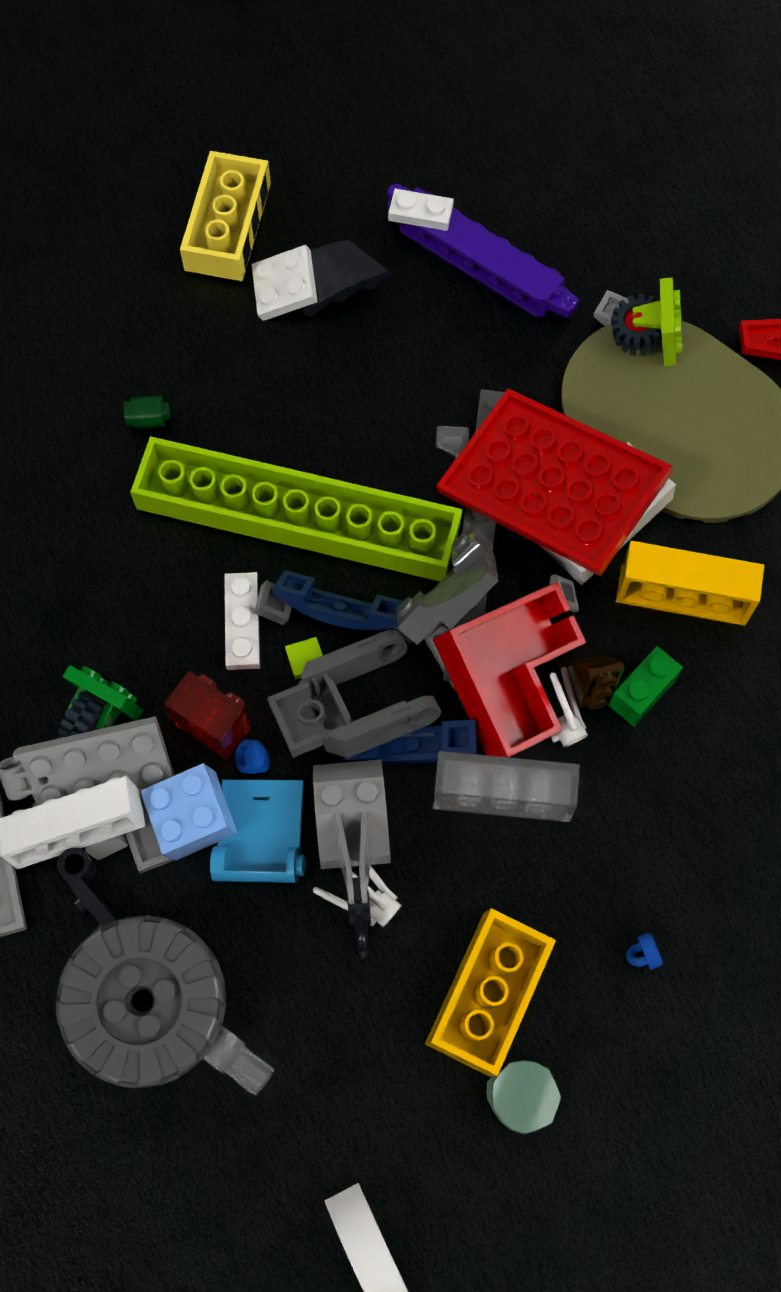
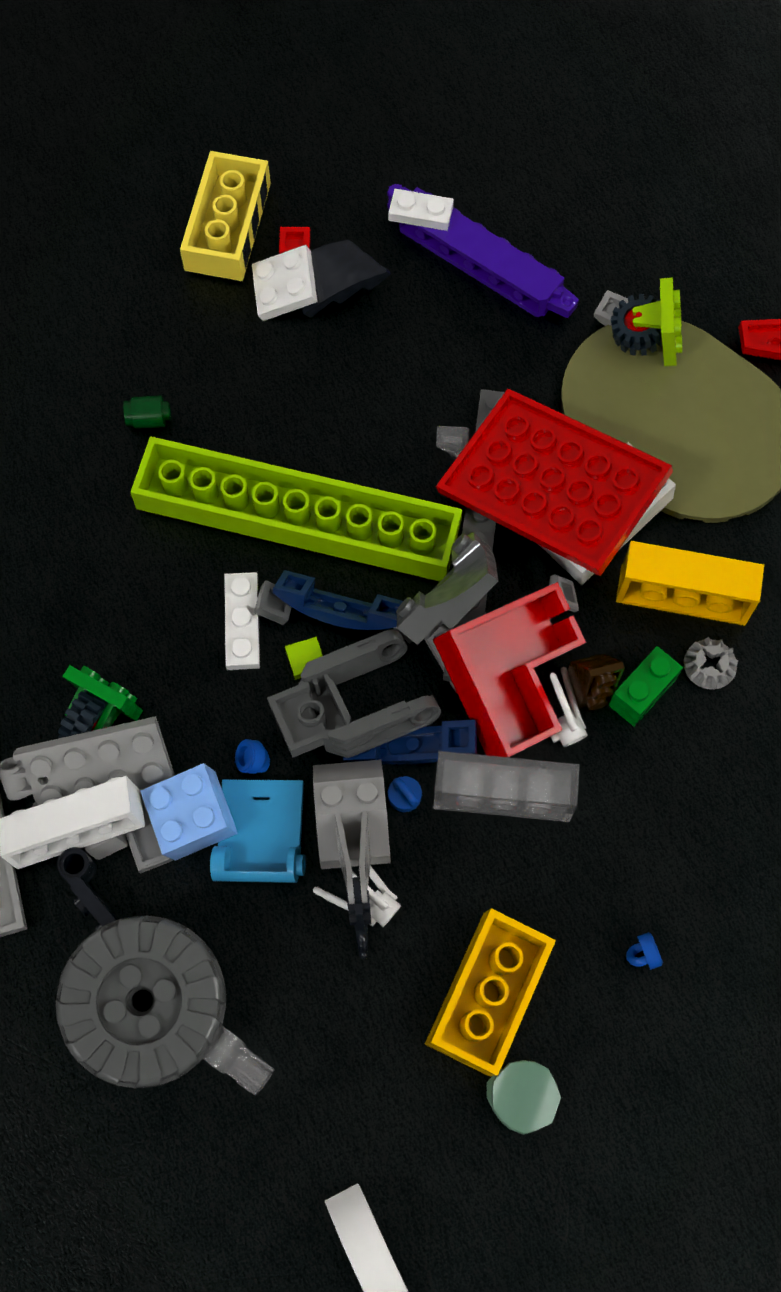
clear red brick [164,671,251,760] -> none
none -> red plate [279,227,311,254]
none -> blue tile [388,776,422,812]
none -> light grey gear [684,637,738,689]

